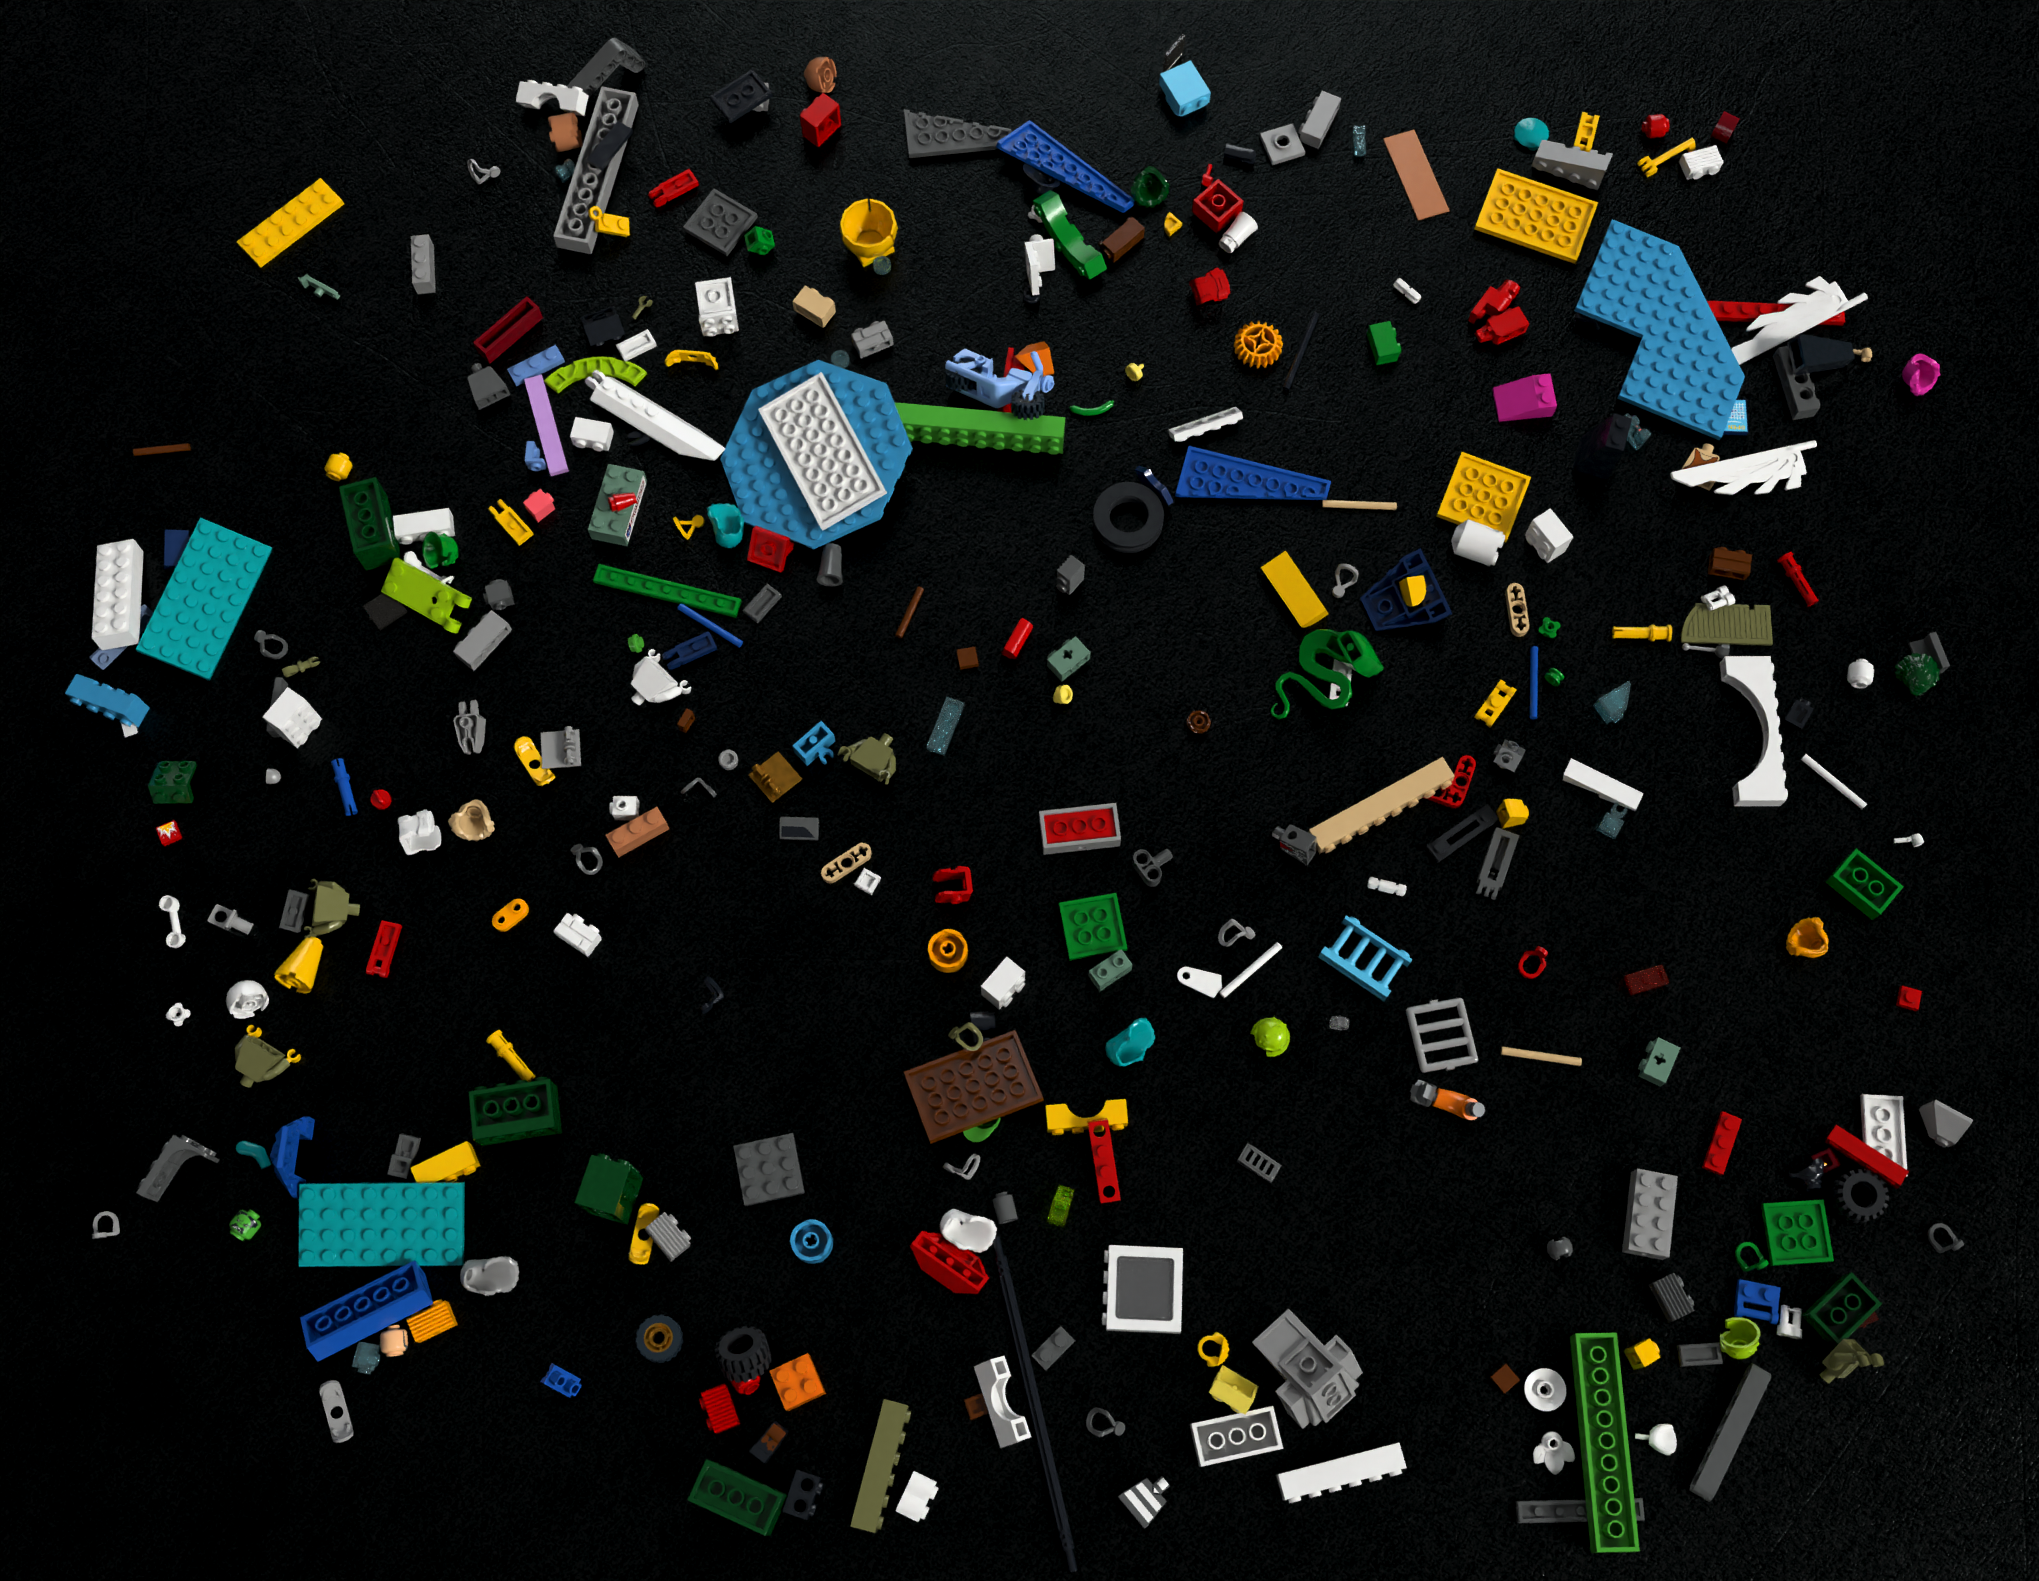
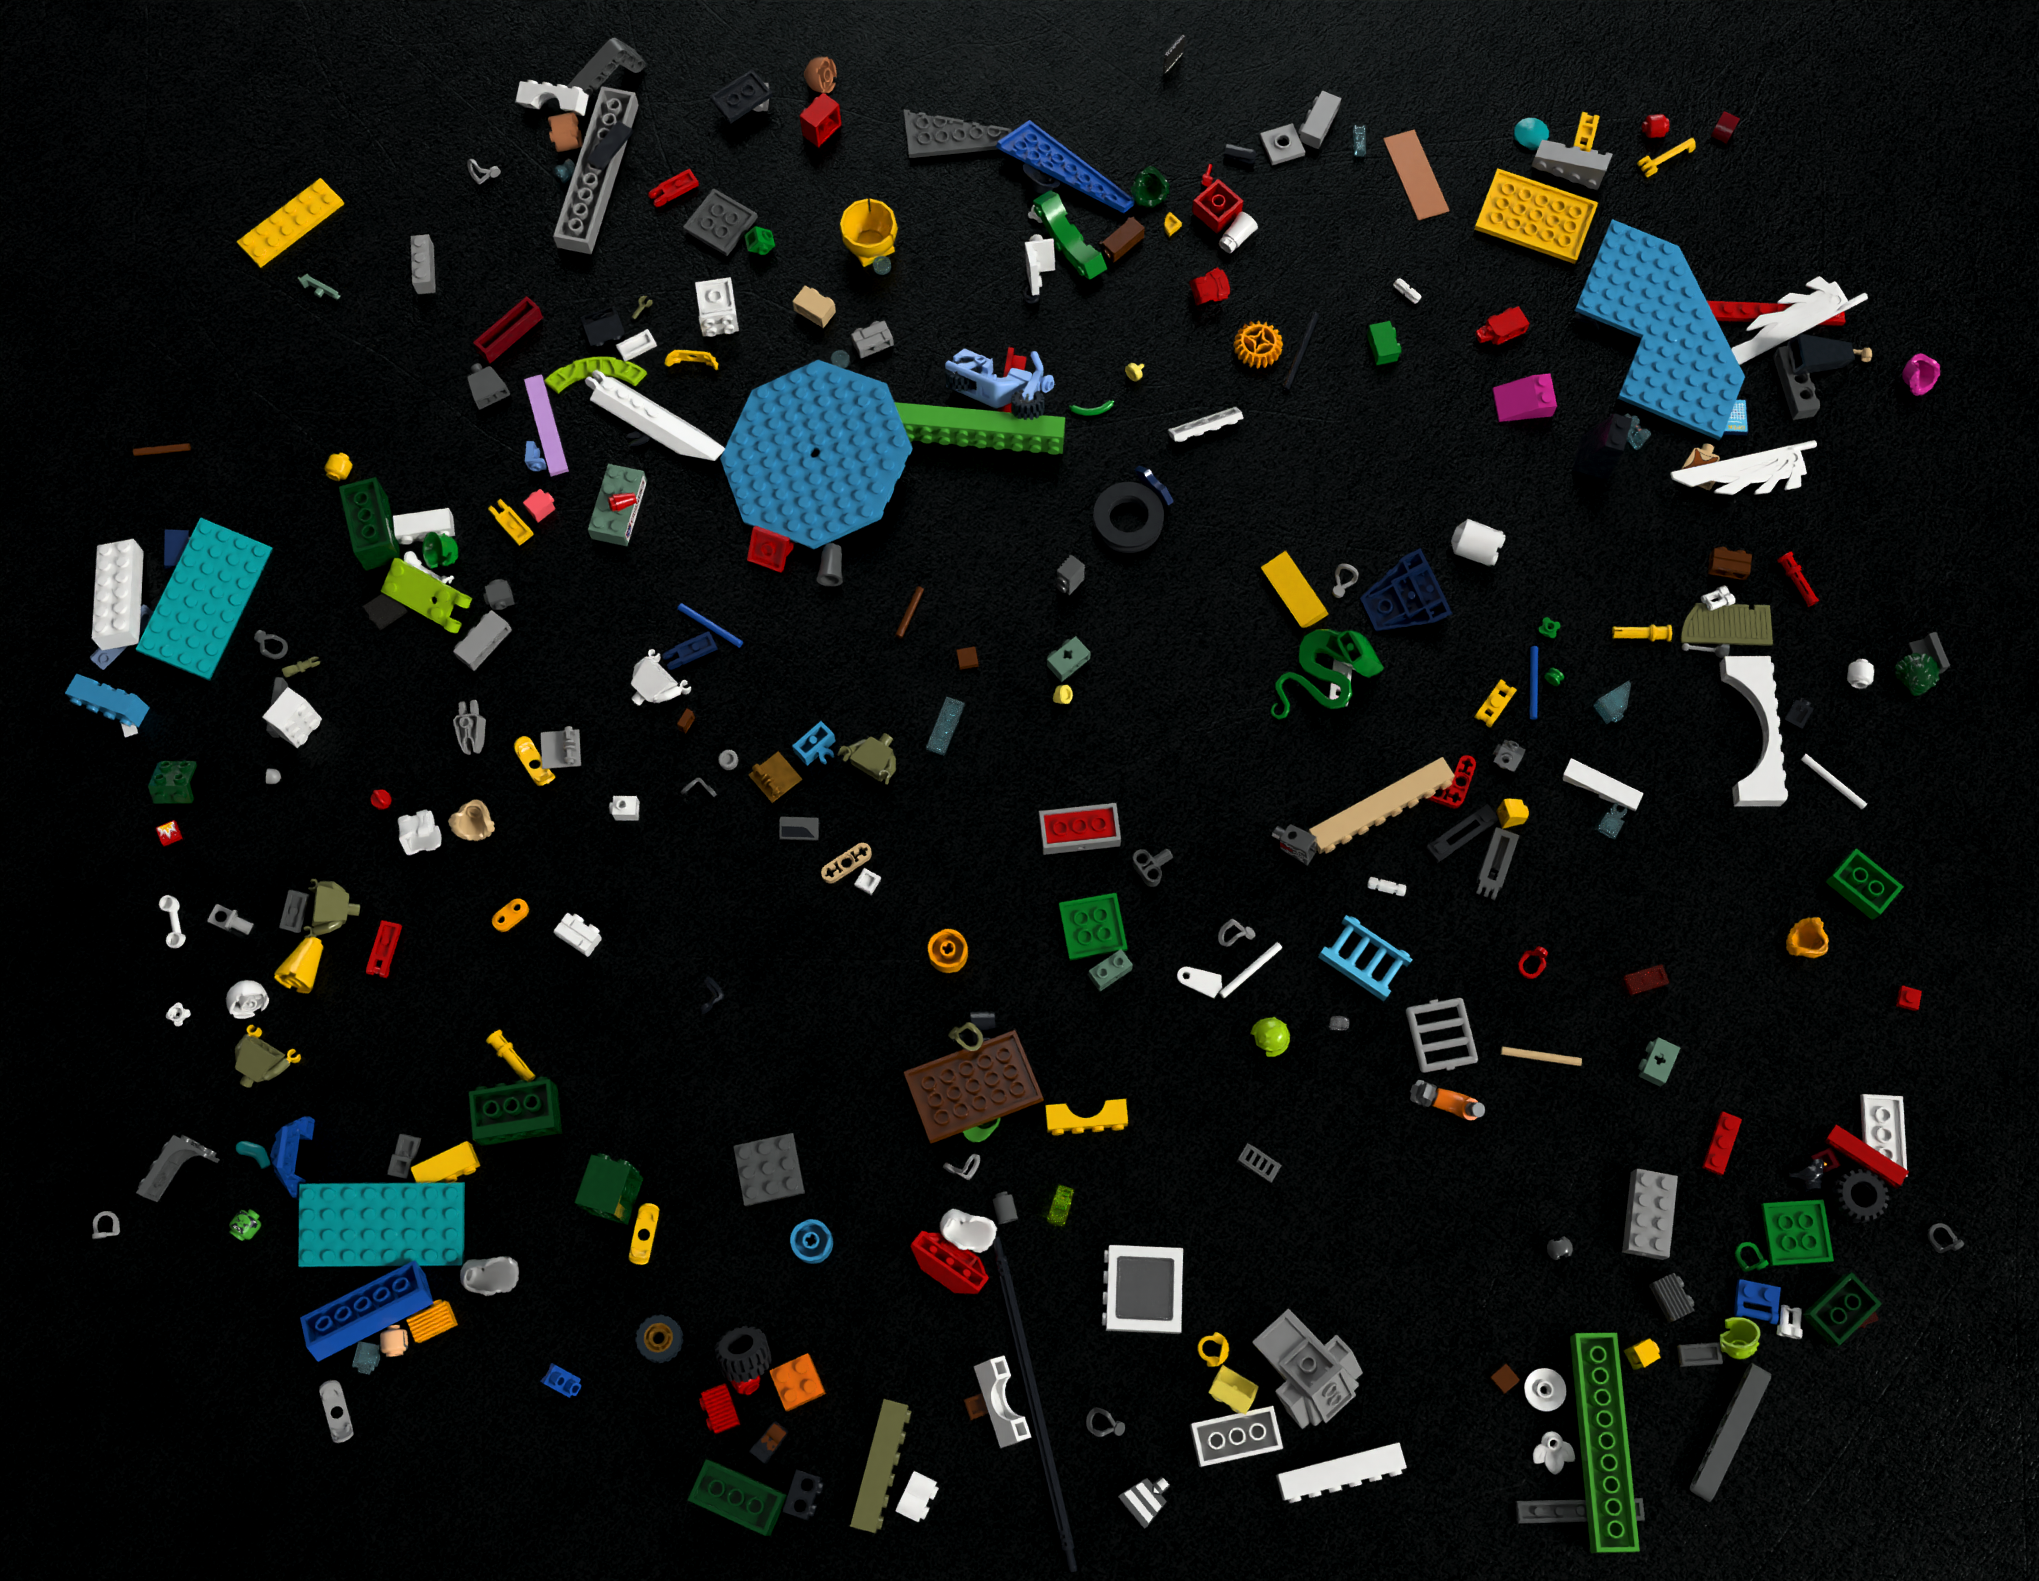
blue pin [331,758,358,816] -> none
medium blue plate [507,345,565,386] -> none
white brick [570,417,614,451] -> none
dark grey piece [571,844,602,875] -> none
yellow hinge [588,206,630,237] -> none
green tile [593,564,742,618] -> none
nougat brick [606,807,669,857] -> none
bright green plate [628,634,644,653] -> none
light grey brick [645,1212,691,1262] -> none
yellow piece [673,515,705,540] -> none
teal piece [707,503,744,548] -> none
dark grey tile [743,584,782,623] -> none
white plate [758,372,887,530] -> none
red piece [932,866,973,904] -> none
white brick [981,957,1025,1010] -> none
red brick [1002,618,1033,659] -> none
orange slope [1015,341,1054,377] -> none
dark grey plate [1031,1326,1075,1371] -> none
red piece [1087,1118,1121,1203] -> none
teal piece [1105,1018,1155,1067] -> none
medium azure brick [1159,60,1211,116] -> none
blue wing [1175,446,1331,500] -> none
reddish brown plate [1187,711,1211,734] -> none
tan bar [1322,500,1397,510] -> none
yellow brick [1399,575,1426,607] -> none
yellow plate [1436,452,1531,542] -> none
red plate [1468,280,1520,324] -> none
tan beam [1505,583,1529,637] -> none
white brick [1525,509,1573,563] -> none
white piece [1635,1424,1677,1455] -> none
white brick [1679,145,1723,180] -> none
olive torso [1820,1339,1884,1383] -> none
white hand [1894,834,1924,847] -> none
light grey slope [1919,1100,1973,1147] -> none

